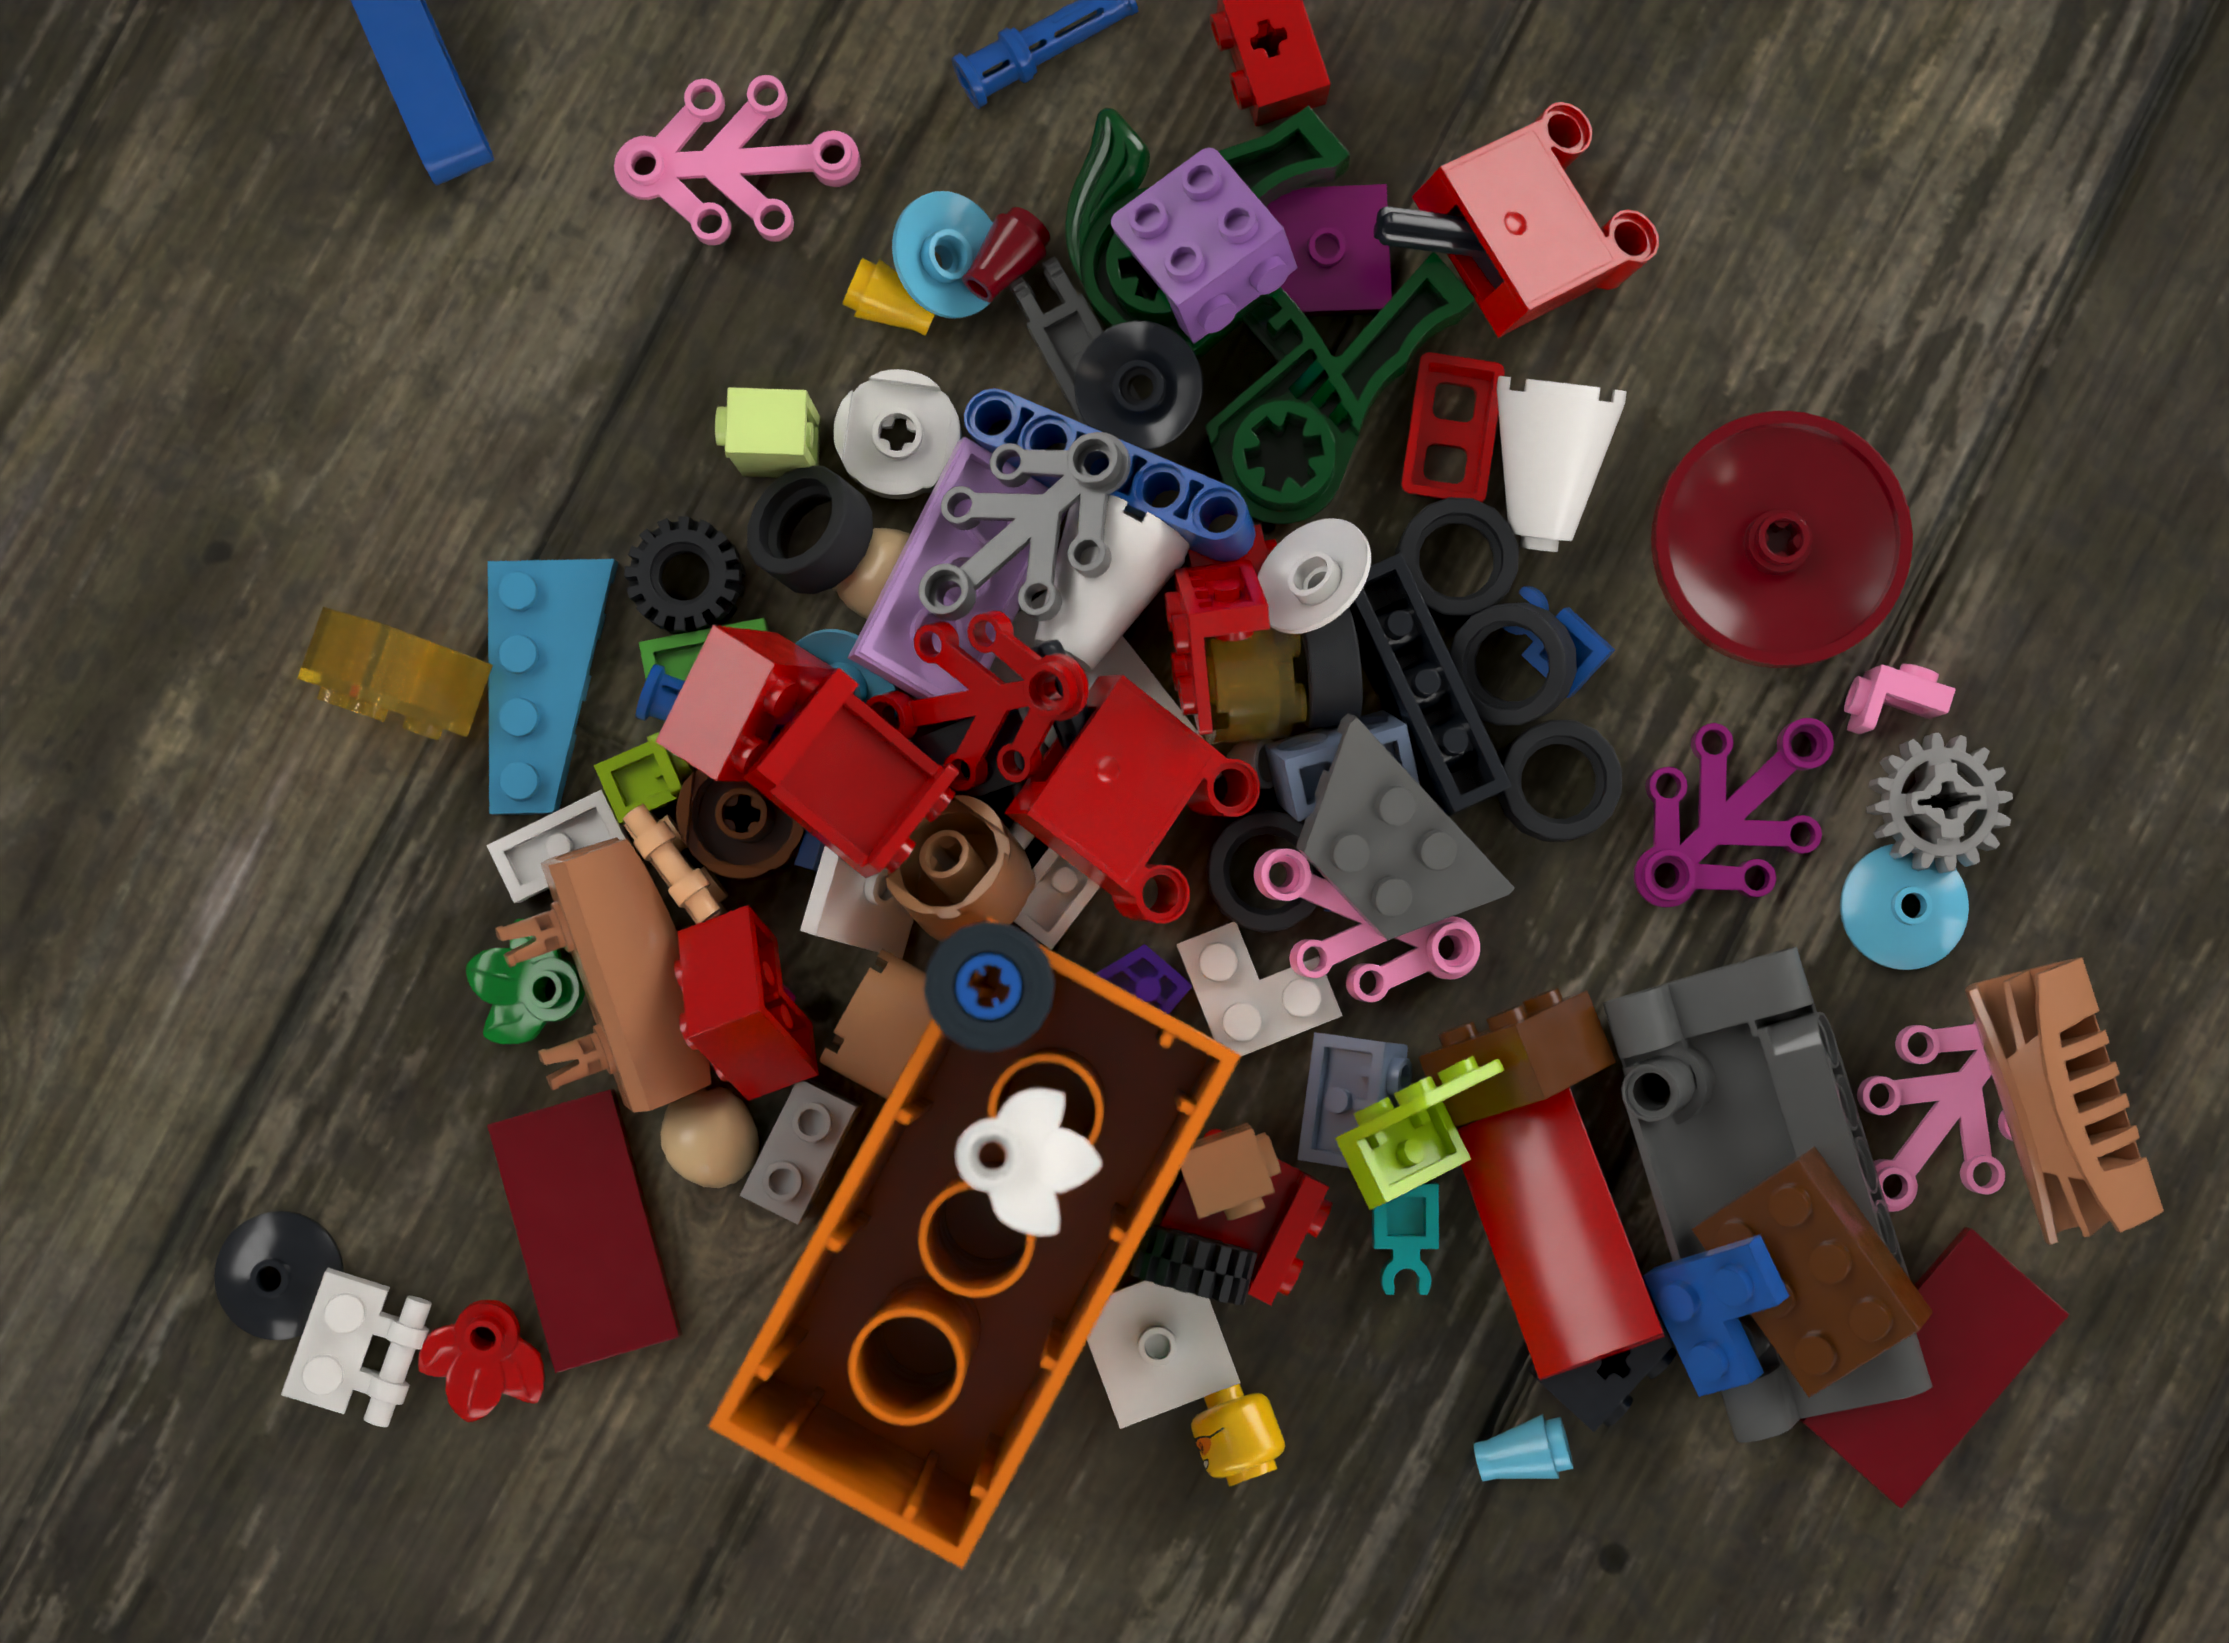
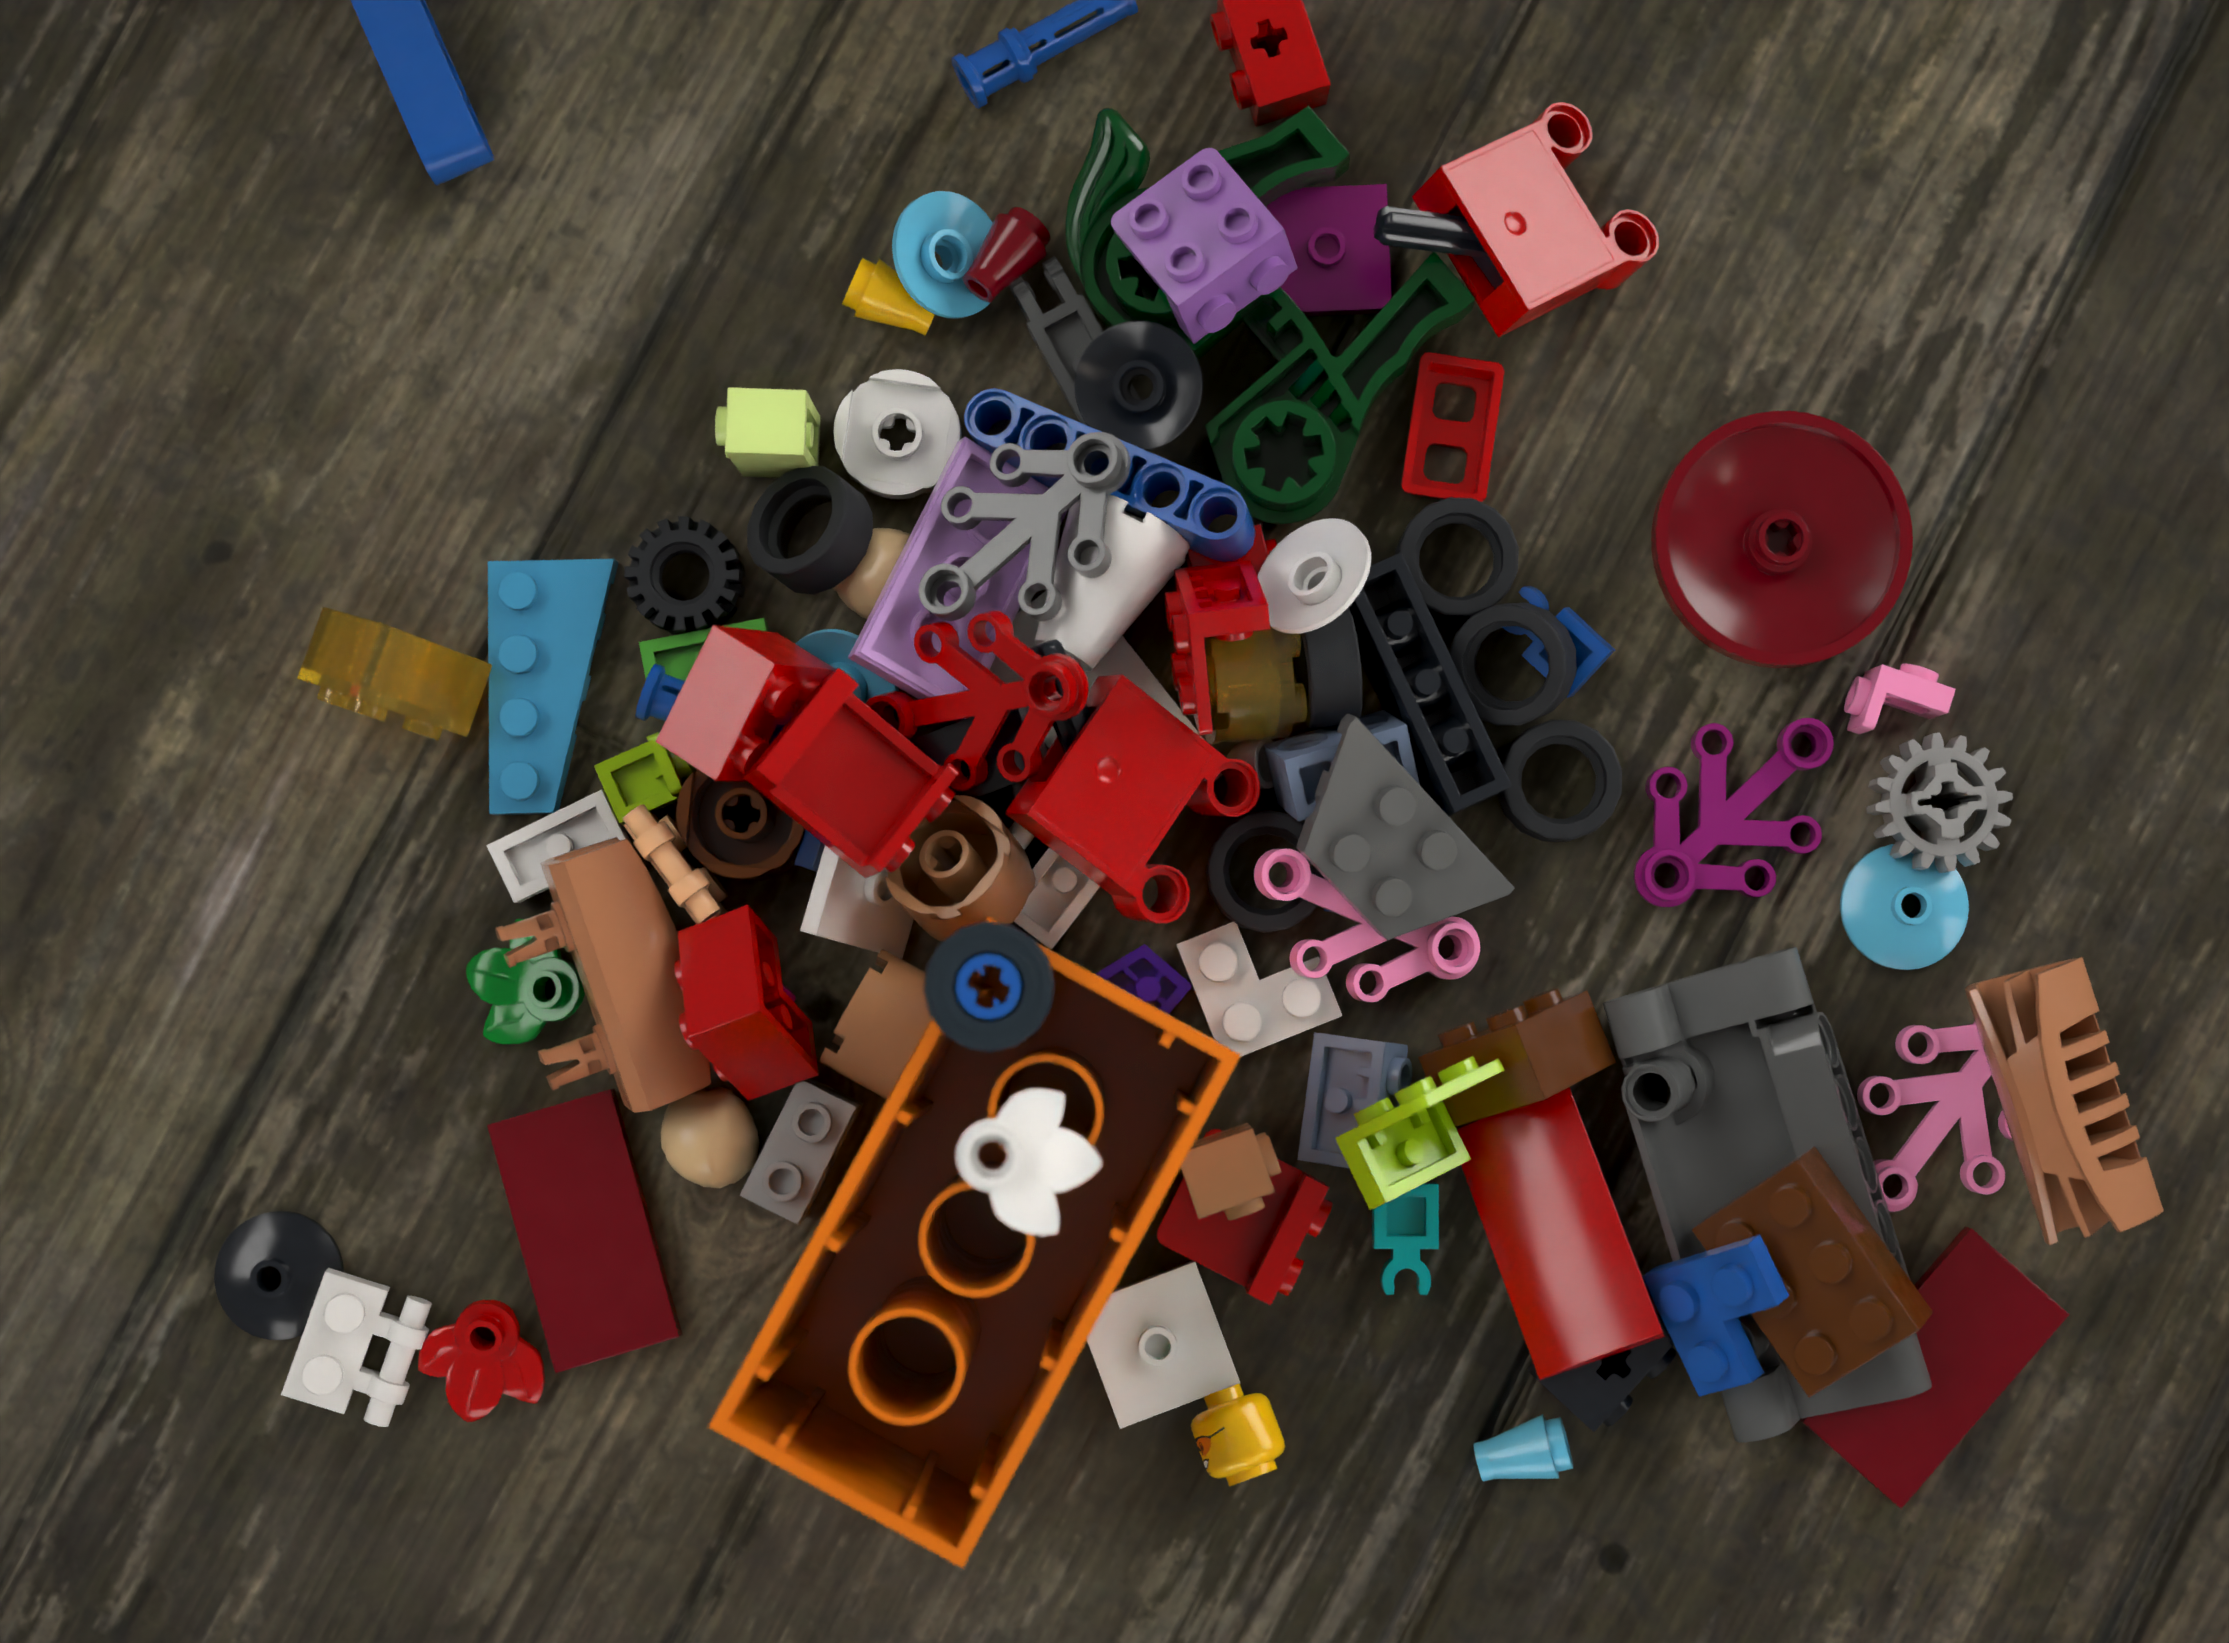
bright pink plant [614,75,861,246] -> none
black tyre [1130,1224,1258,1305] -> none
white cone [1497,376,1627,552] -> none

